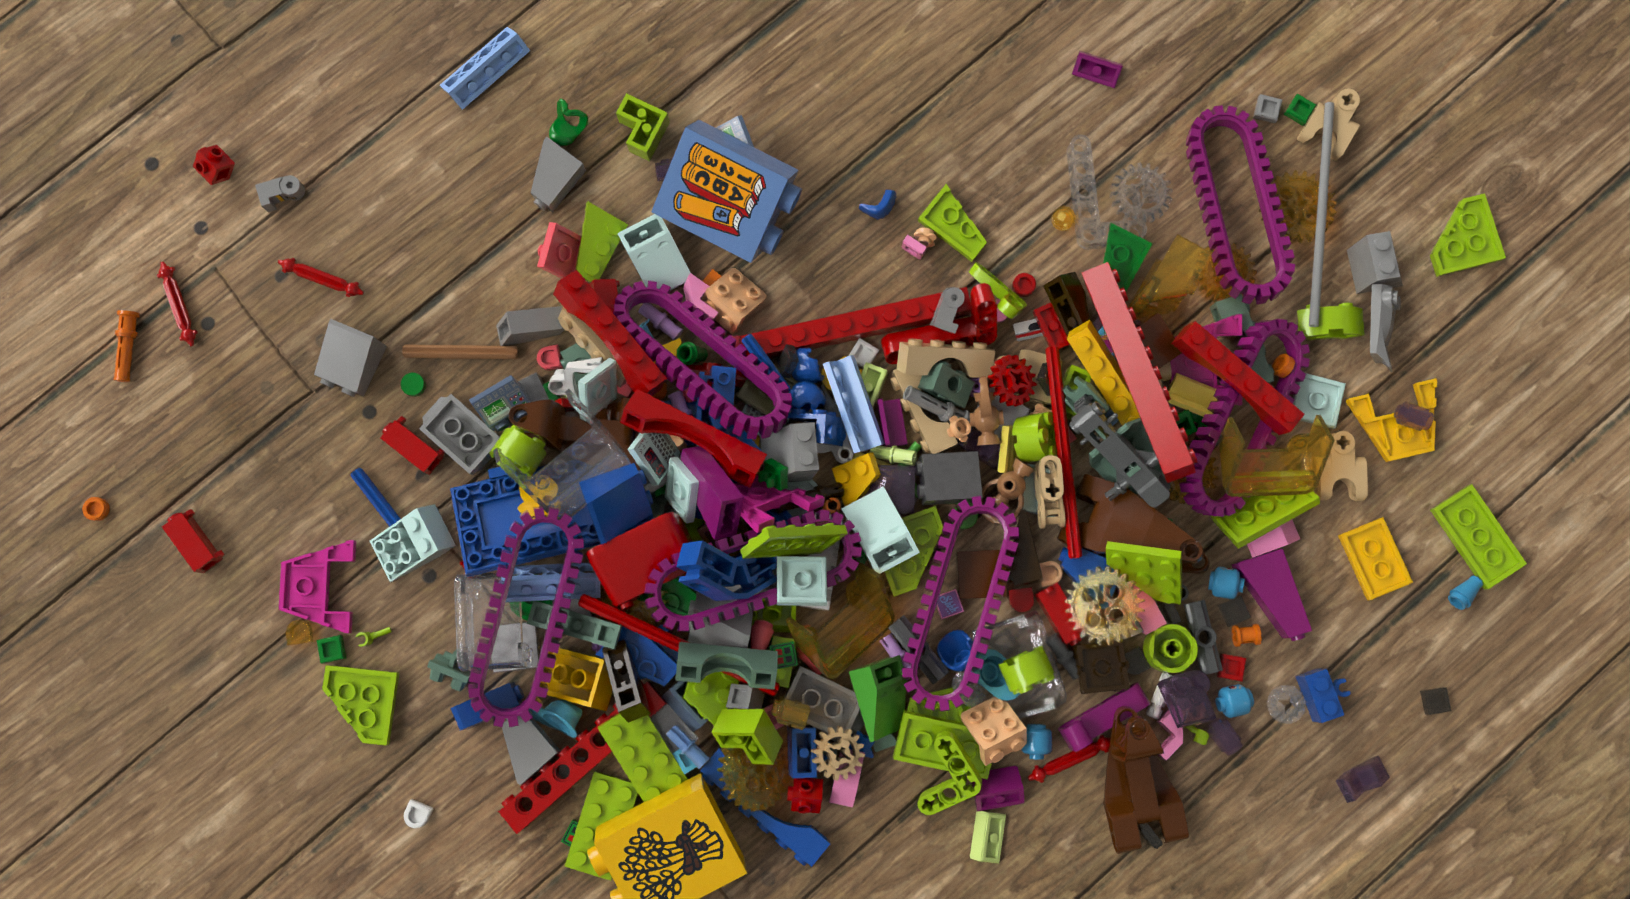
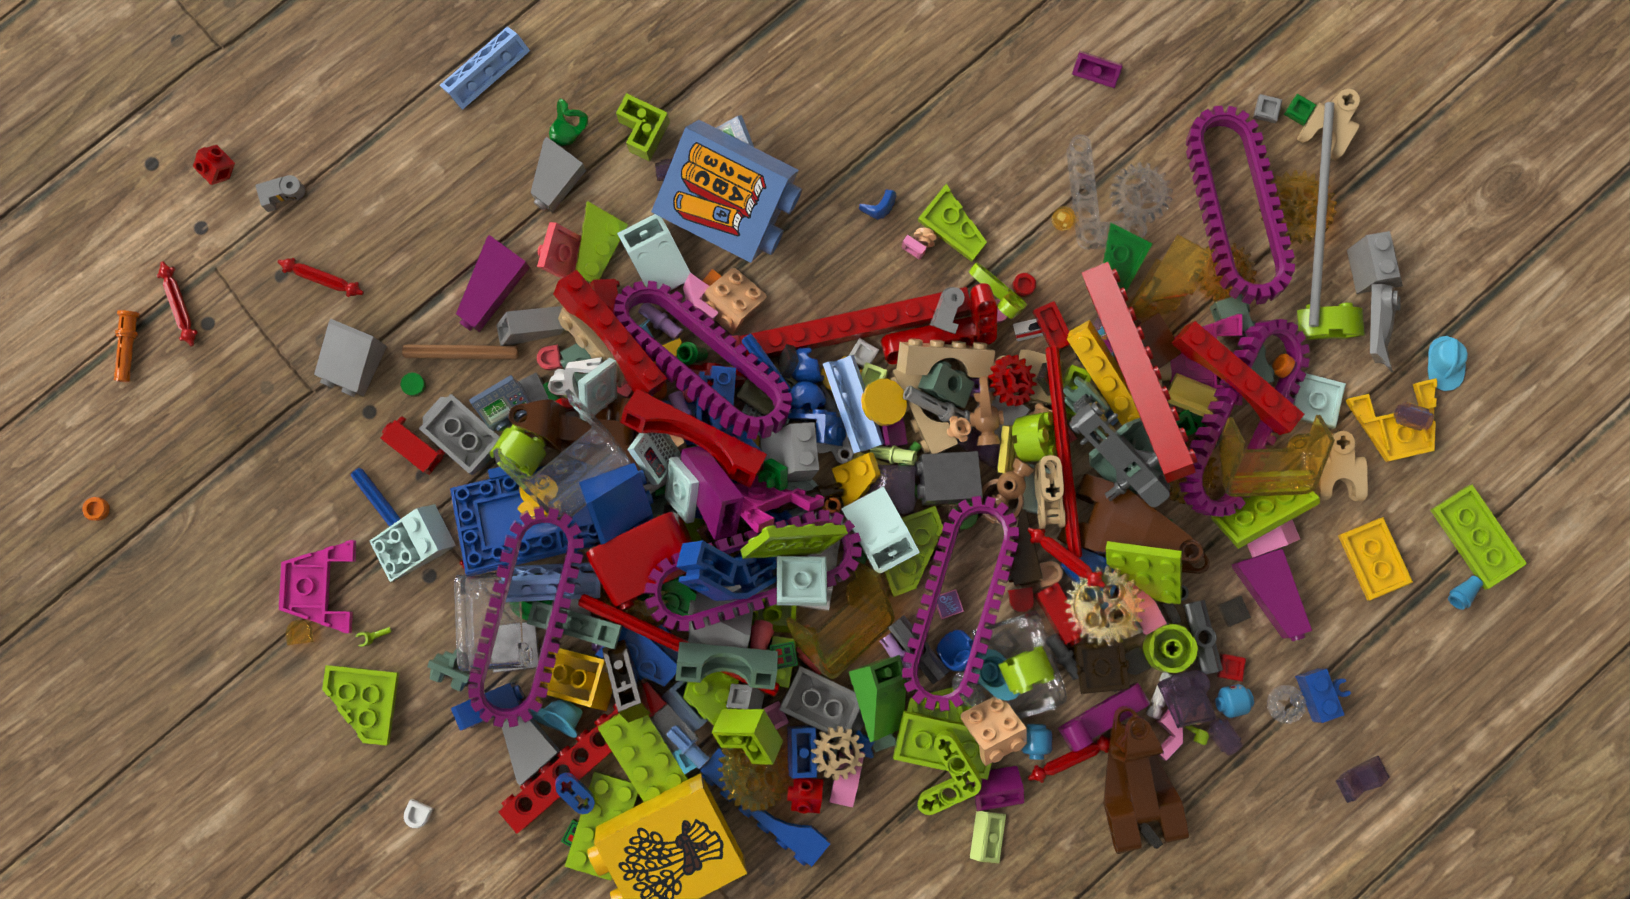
red brick [162,509,225,573] -> none
green tile [316,635,346,664] -> none
clear yellow brick [771,696,810,730] -> none
reddish brown tile [956,550,1007,599] -> none
dark brown slope [1043,272,1090,337] -> none
dark azure head [1208,567,1245,599] -> none
orange bush [1231,624,1262,647] -> none
clear smoke tile [1420,687,1452,715] -> none
lime plate [1430,193,1506,277] -> none
none -> magenta slope [456,235,530,332]
none -> blue beam [555,773,595,814]
none -> yellow tile [861,379,907,426]
none -> red wheel [1028,527,1106,588]
none -> medium azure piece [1428,336,1468,391]

